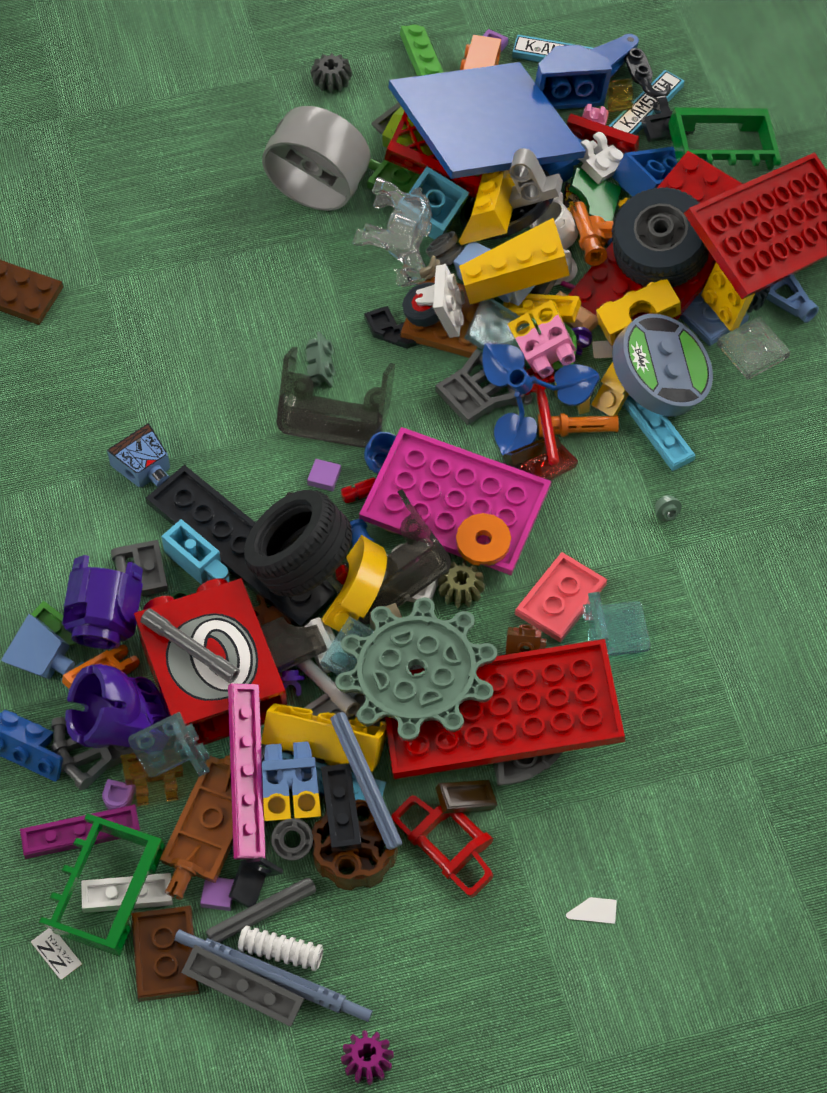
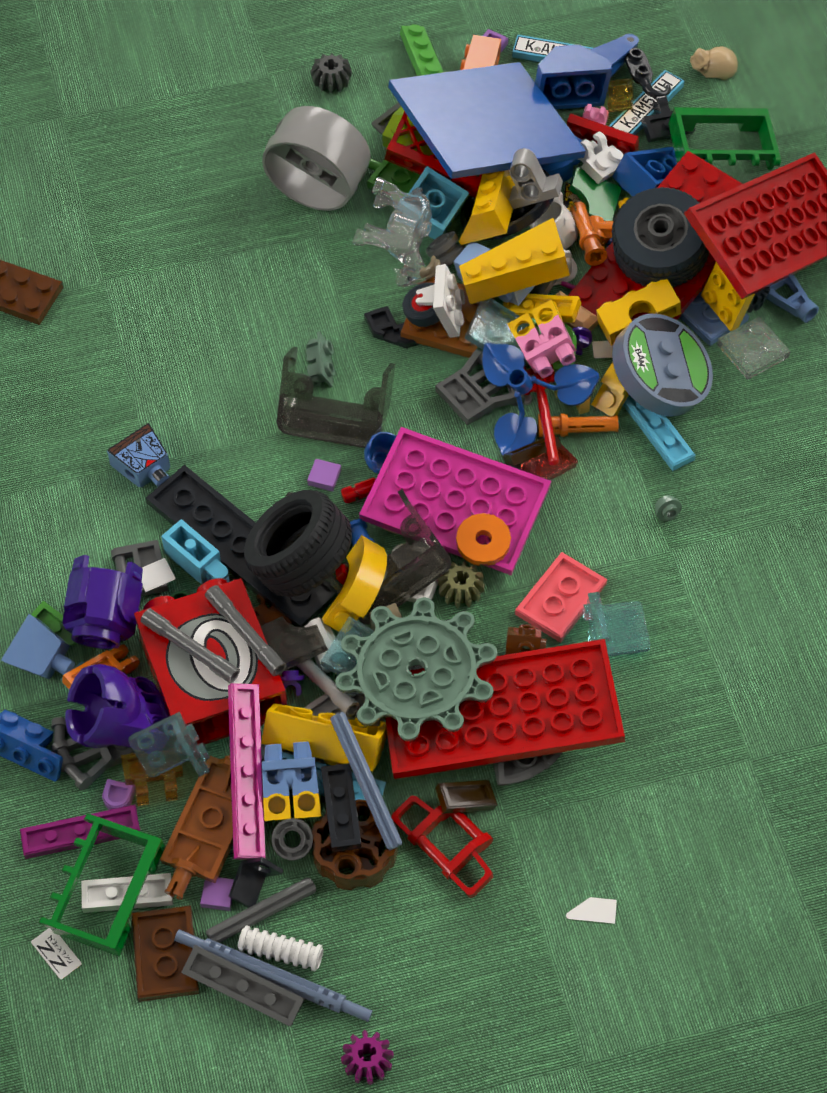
none -> white sticker [141,558,176,592]
none -> dark grey piece [205,585,287,676]
none -> tan hair [690,46,738,80]

